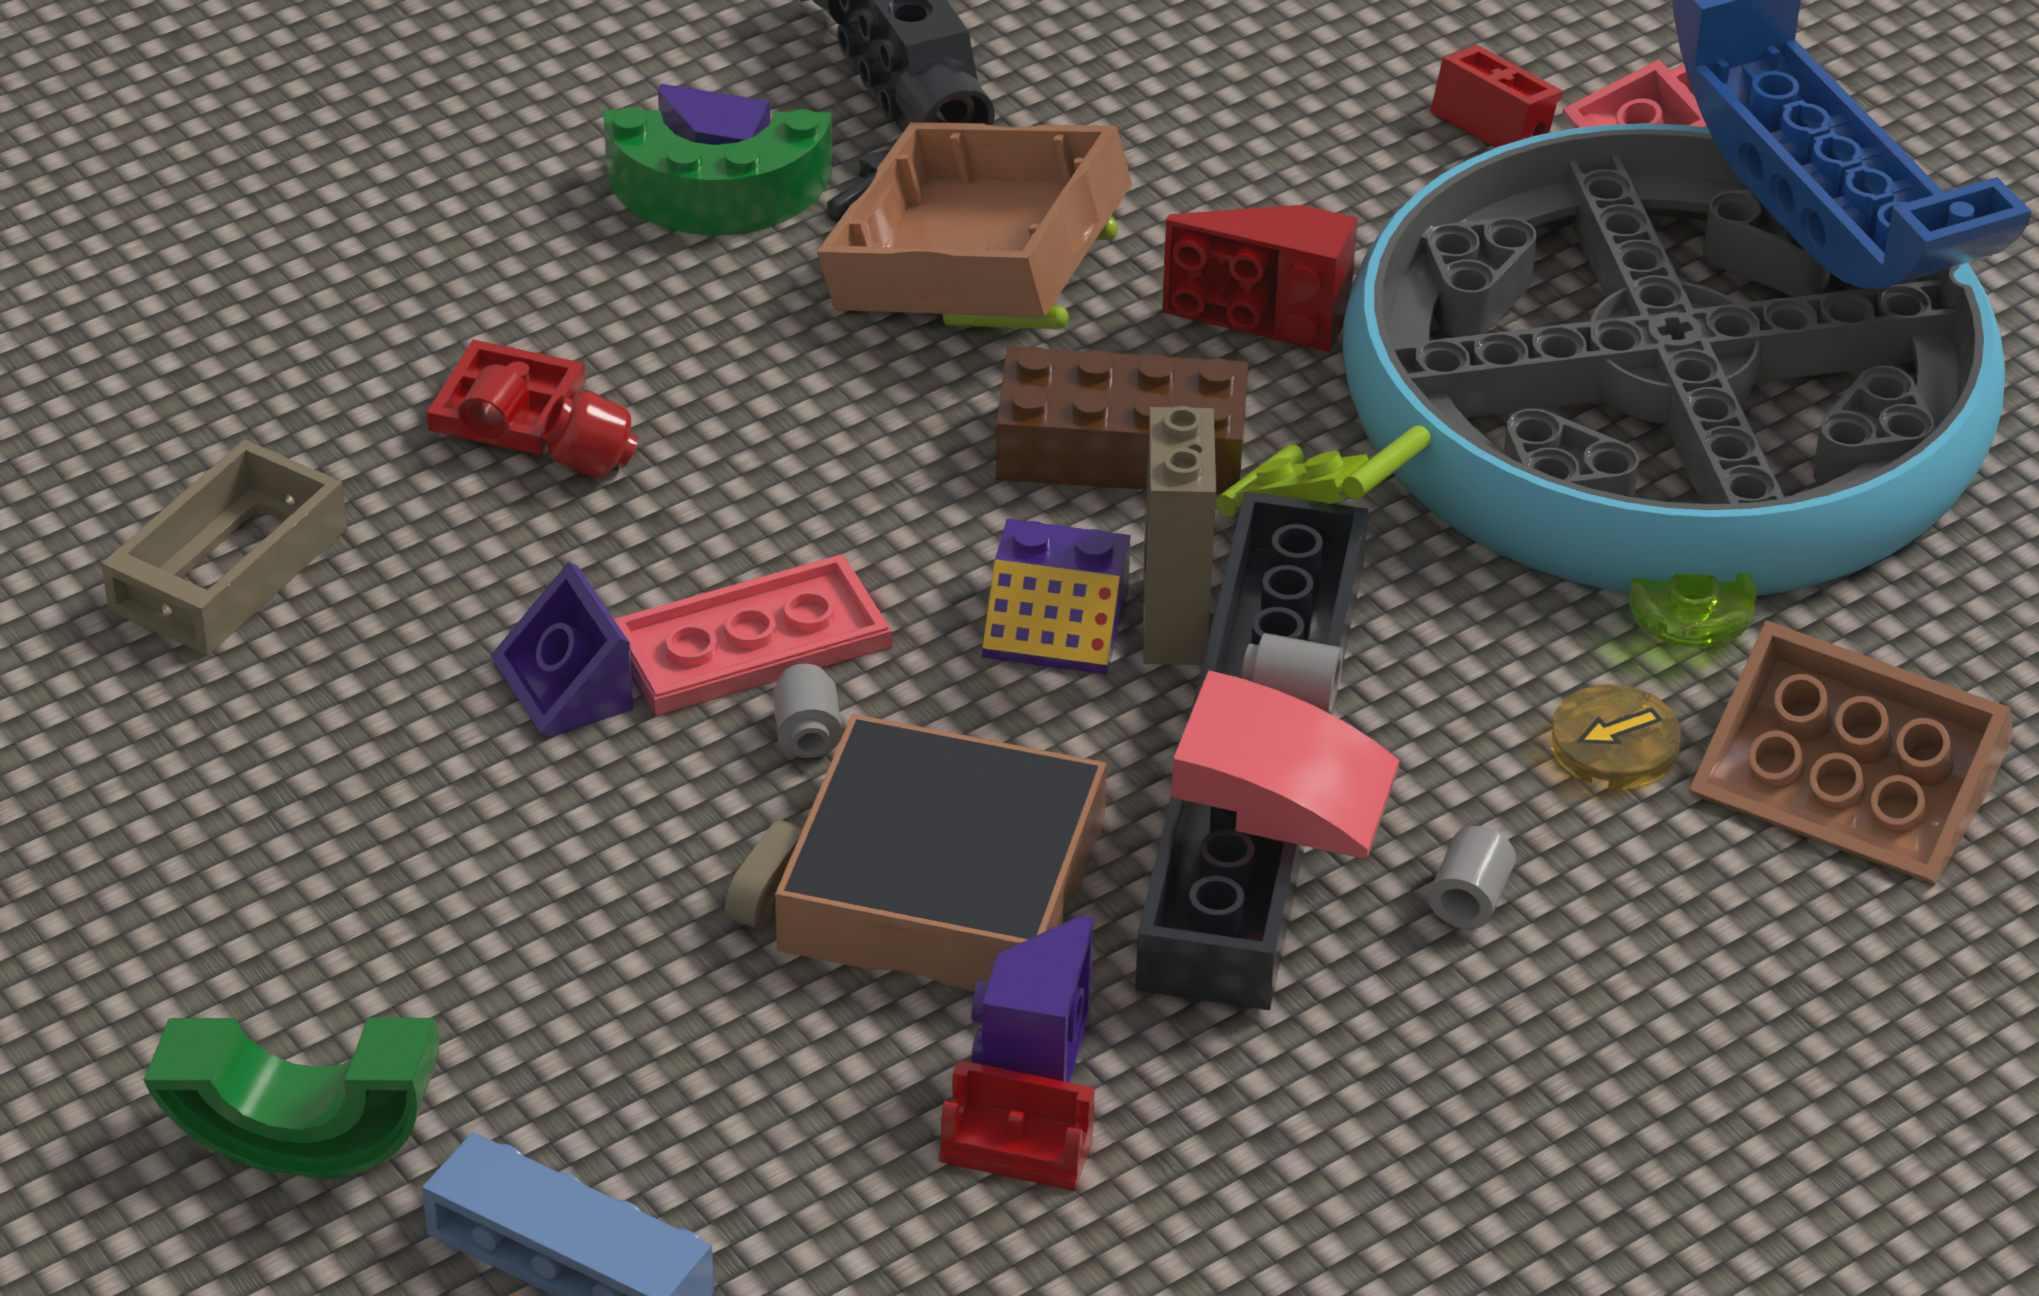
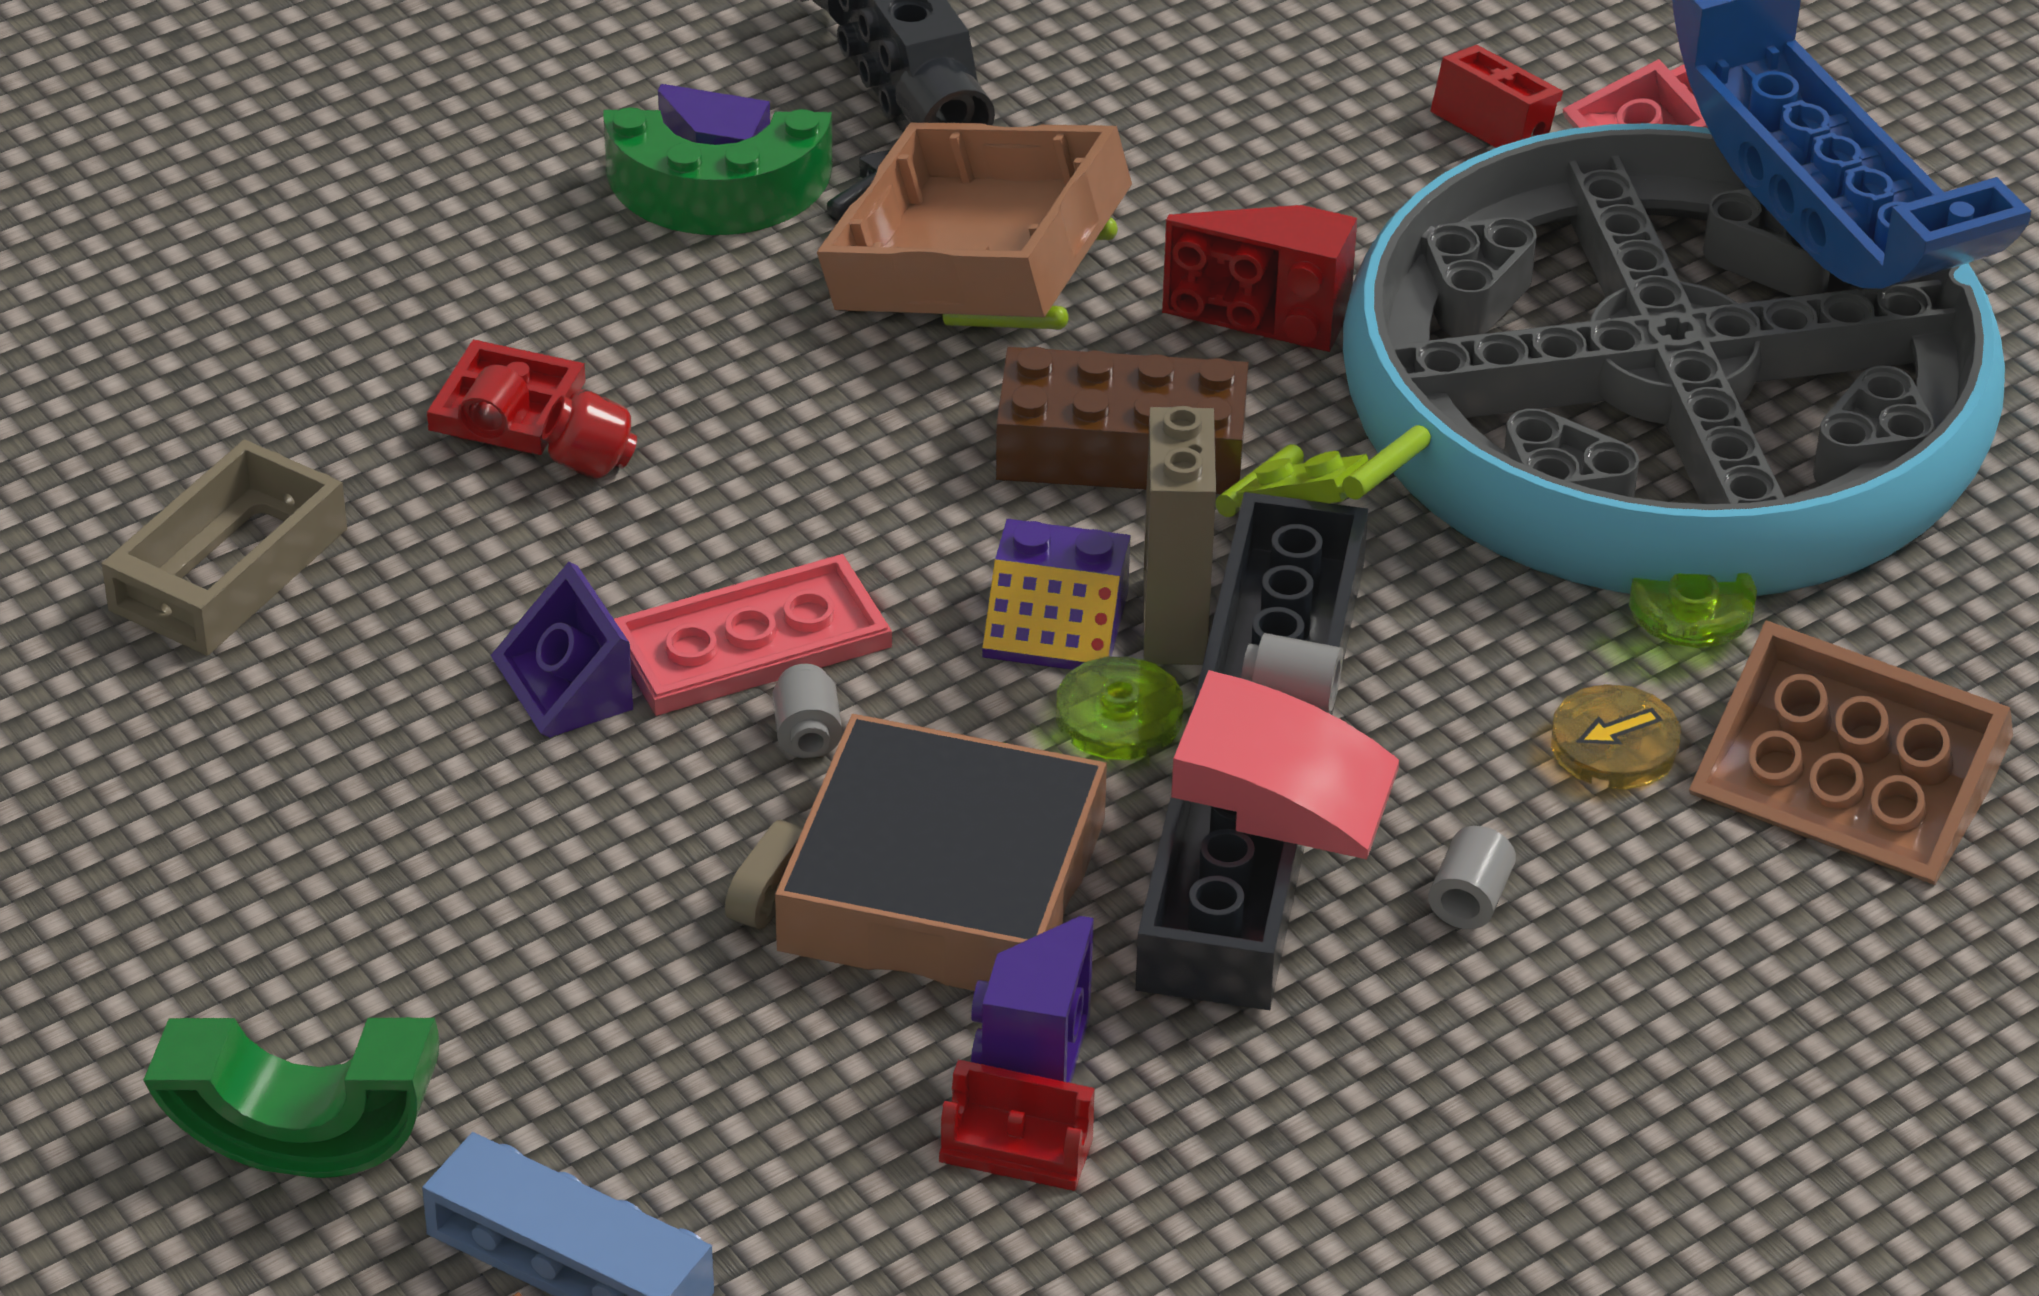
none -> clear neon green plate [1056,656,1183,760]

